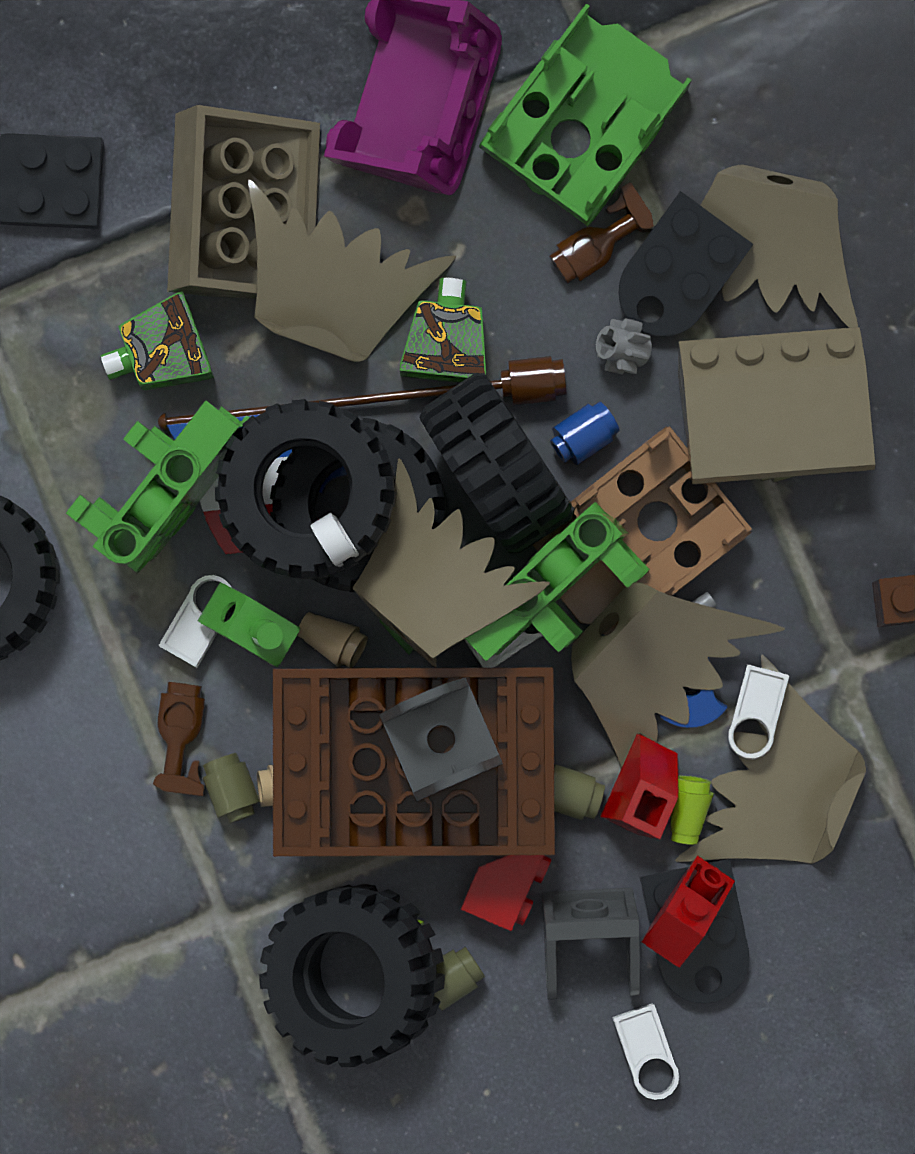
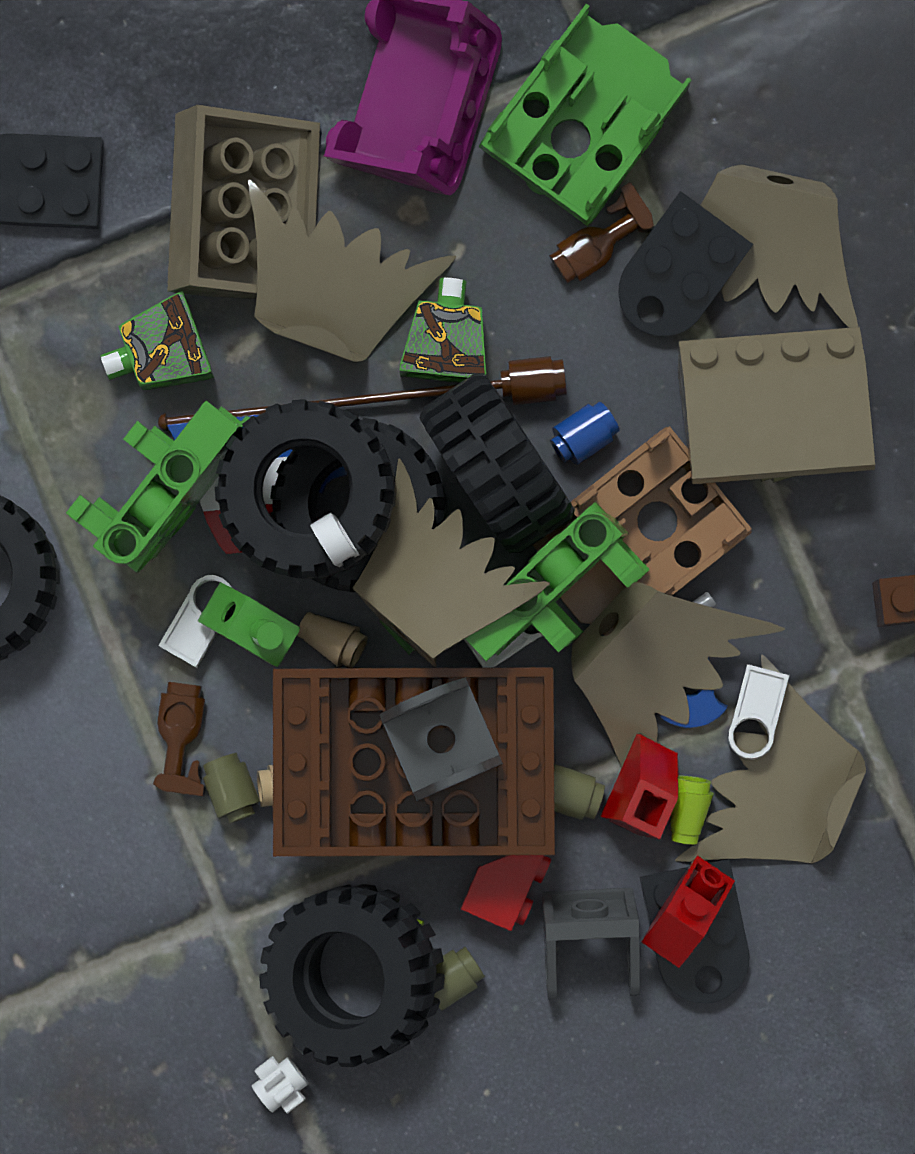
light grey gear [596,318,652,375] -> none
white piece [612,1003,679,1100] -> none
none -> white gear [251,1056,309,1114]

